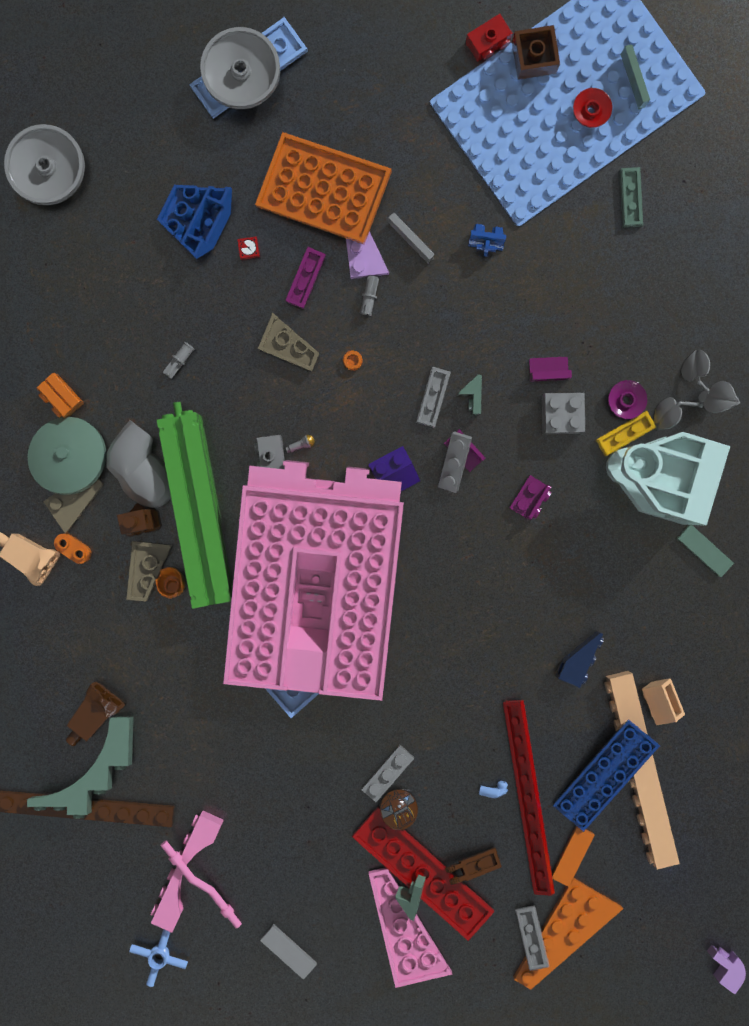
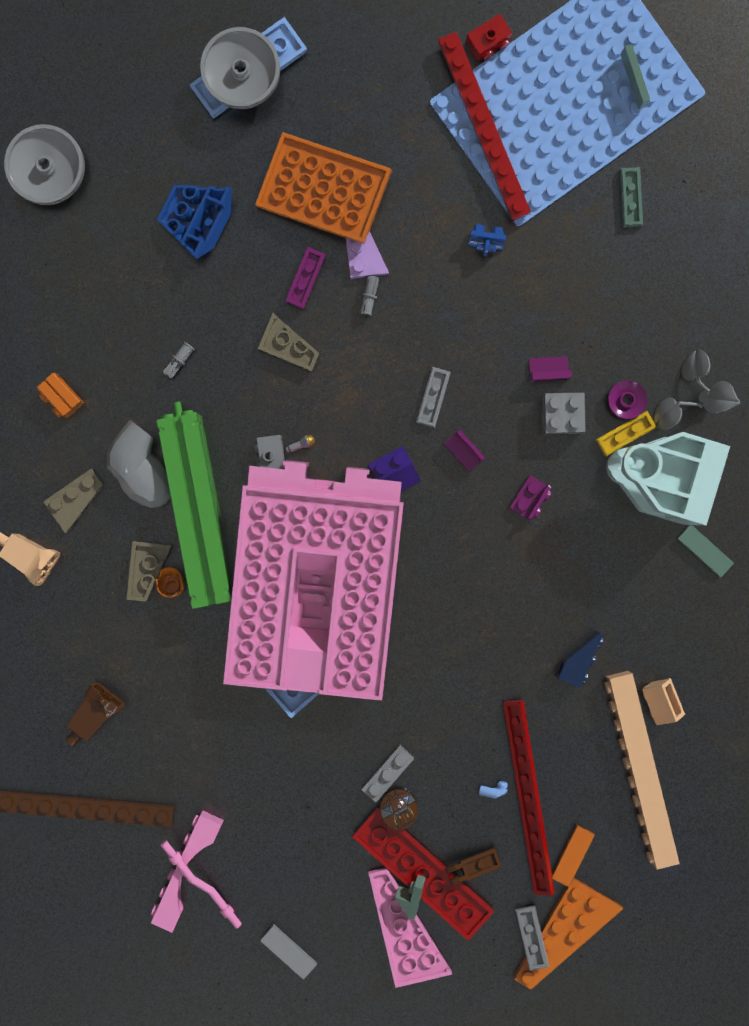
sand green dish [27,417,106,495] -> none
sand green arch [27,717,133,819] -> none
orange plate [54,533,92,564] -> none
reddish brown piece [117,503,162,537] -> none
light blue bar [129,929,188,987] -> none
tile [237,237,260,260] -> none
orange tile [343,351,362,371] -> none
light grey tile [388,213,434,264] -> none
light grey plate [438,432,472,493] -> none
sand green slope [456,375,482,416] -> none
reddish brown brick [512,25,560,80] -> none
blue plate [553,719,660,832] -> none
red dish [573,88,612,128] -> none
lavender brick [707,945,746,994] -> none
none -> red plate [438,31,531,221]

